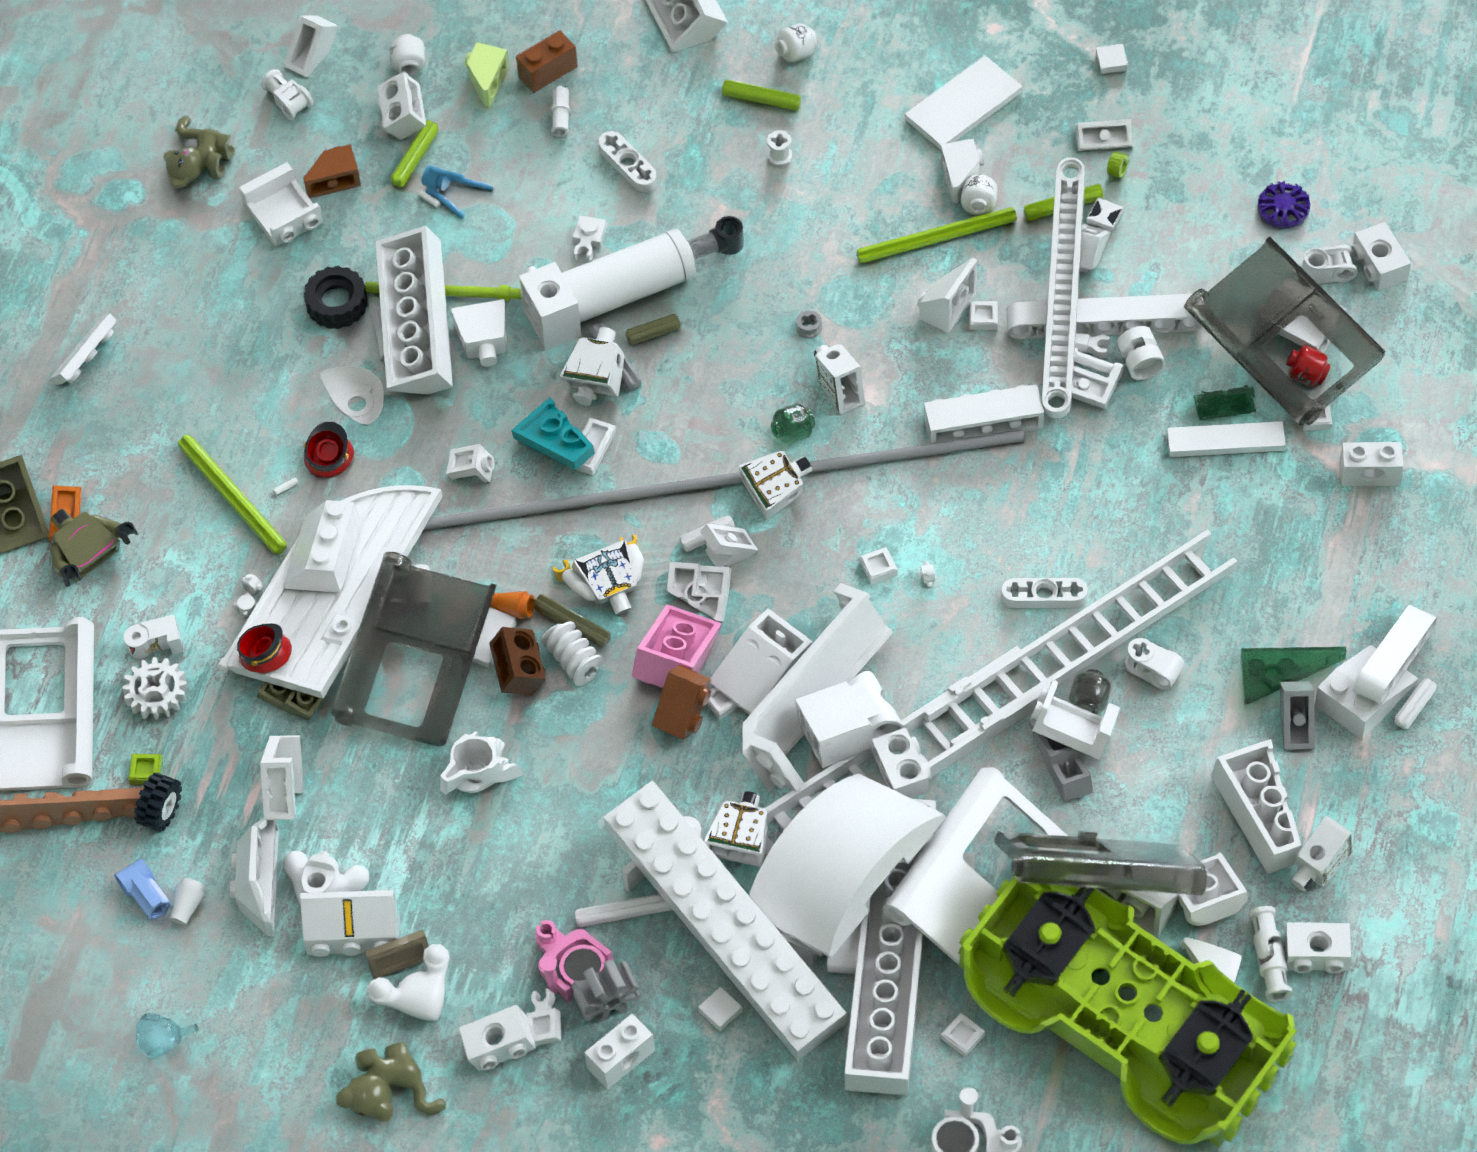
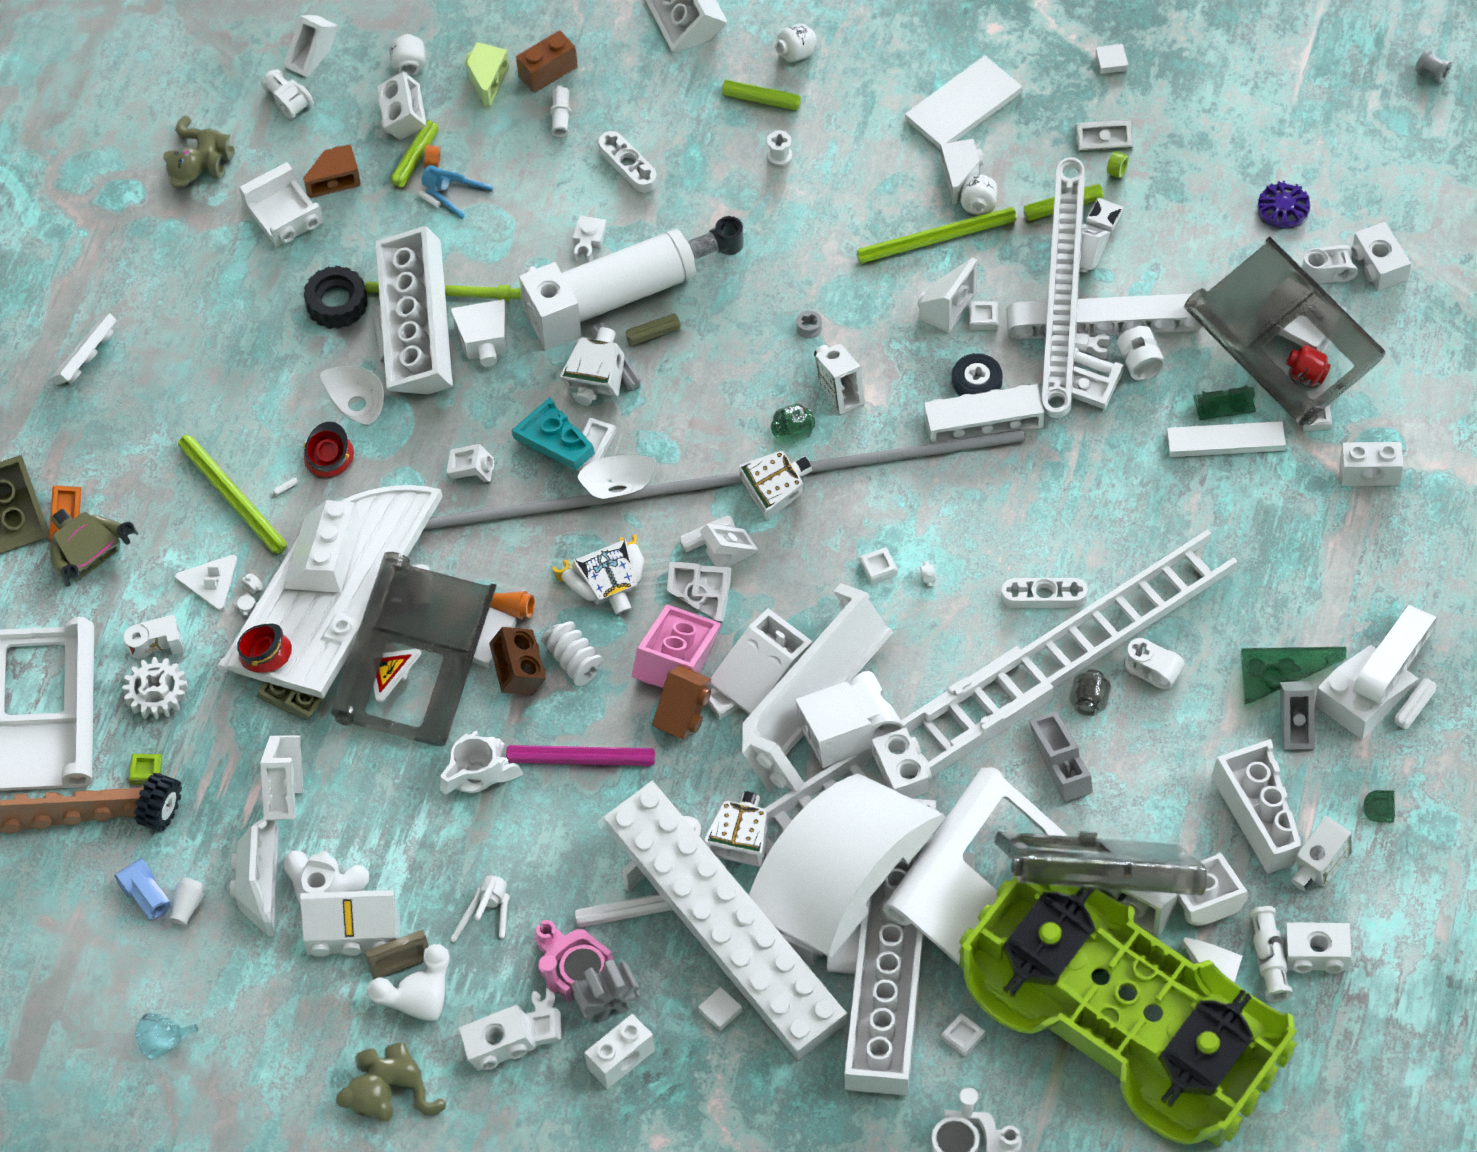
olive axle [533,594,611,647] -> none
white panel [1031,680,1120,760] -> none
none -> white piece [175,555,238,611]
none -> piece [368,649,421,702]
none -> orange axle [424,145,441,169]
none -> white plant [450,875,510,942]
none -> dark pink axle [506,745,655,766]
none -> white piece [578,455,656,499]
none -> black bush [952,353,1003,396]
none -> clear green tile [1363,790,1395,823]
none -> light grey bush [1415,49,1452,83]

